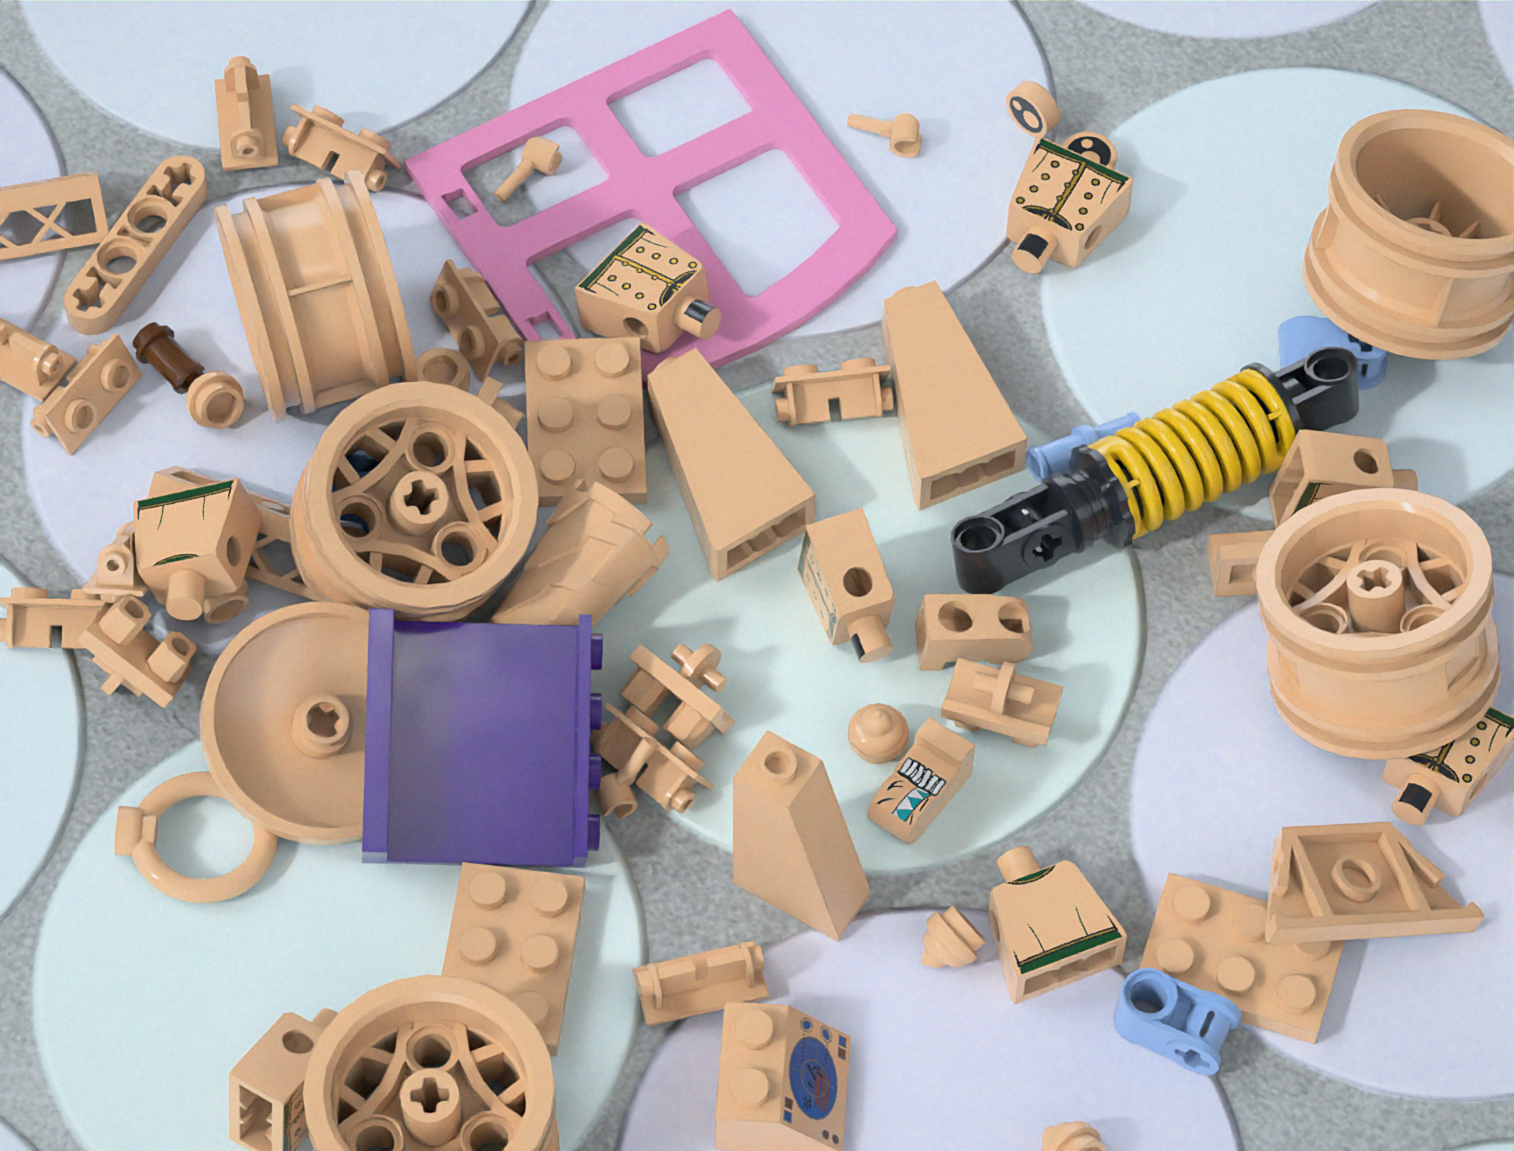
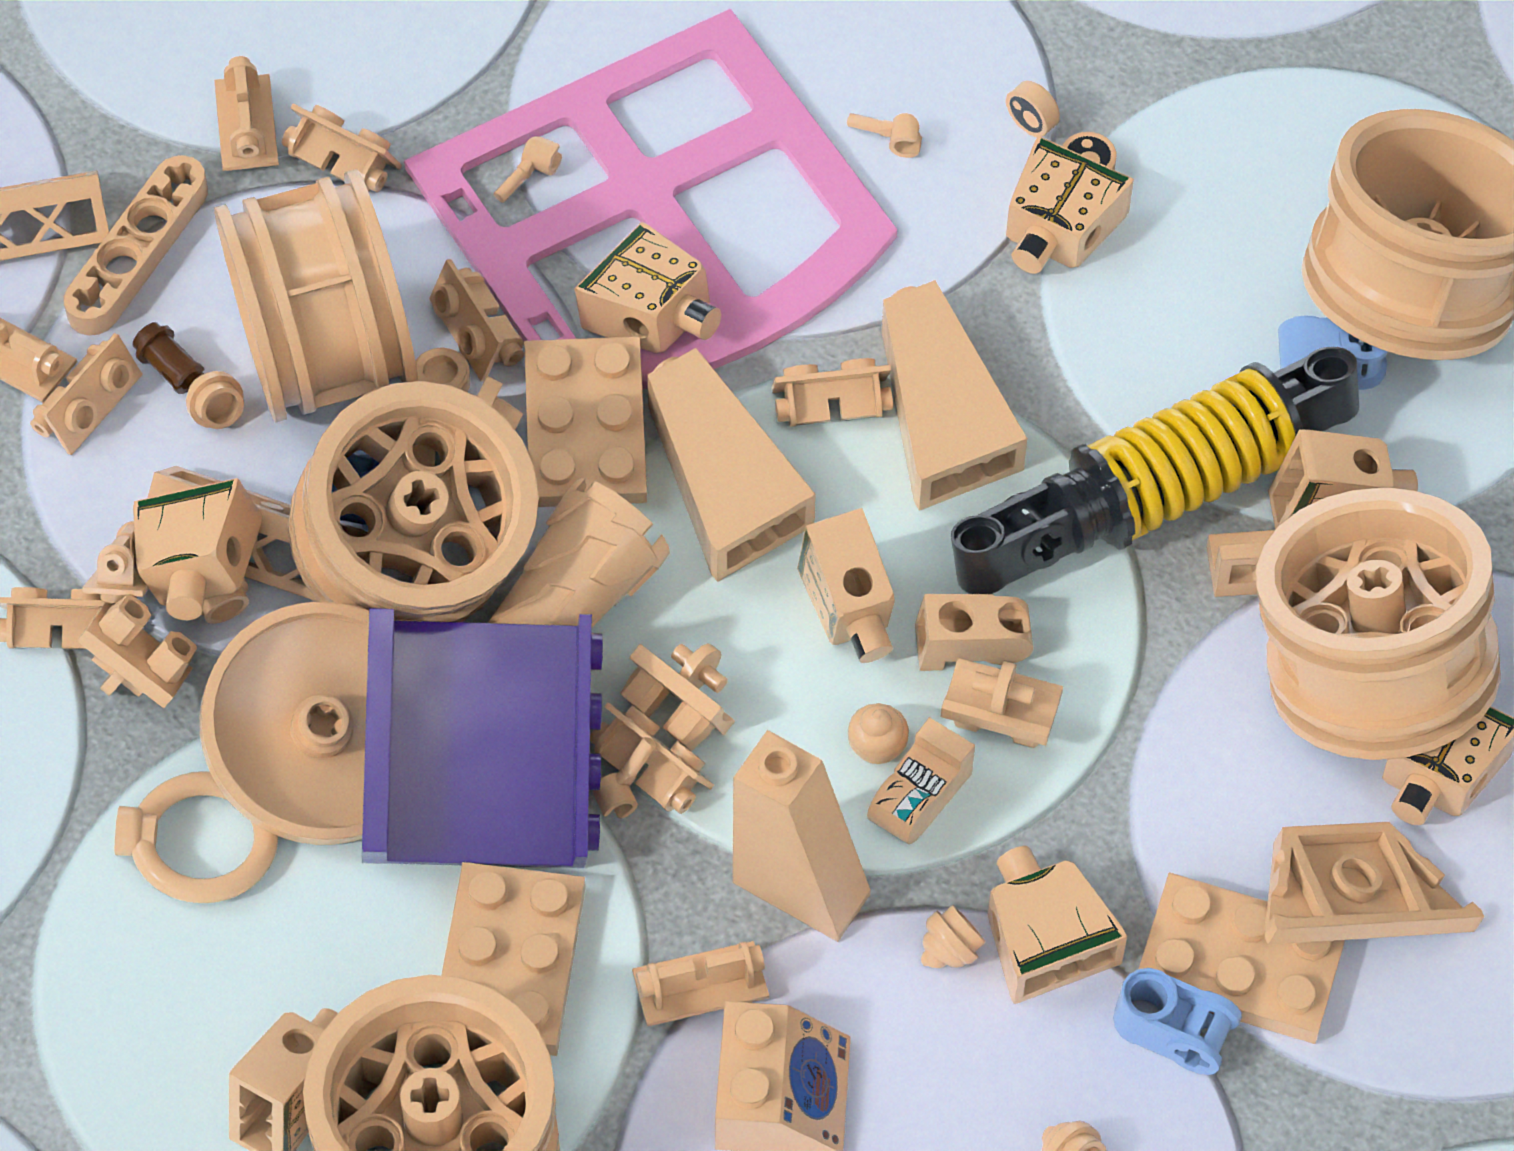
light blue pin [1026,412,1141,484] -> none

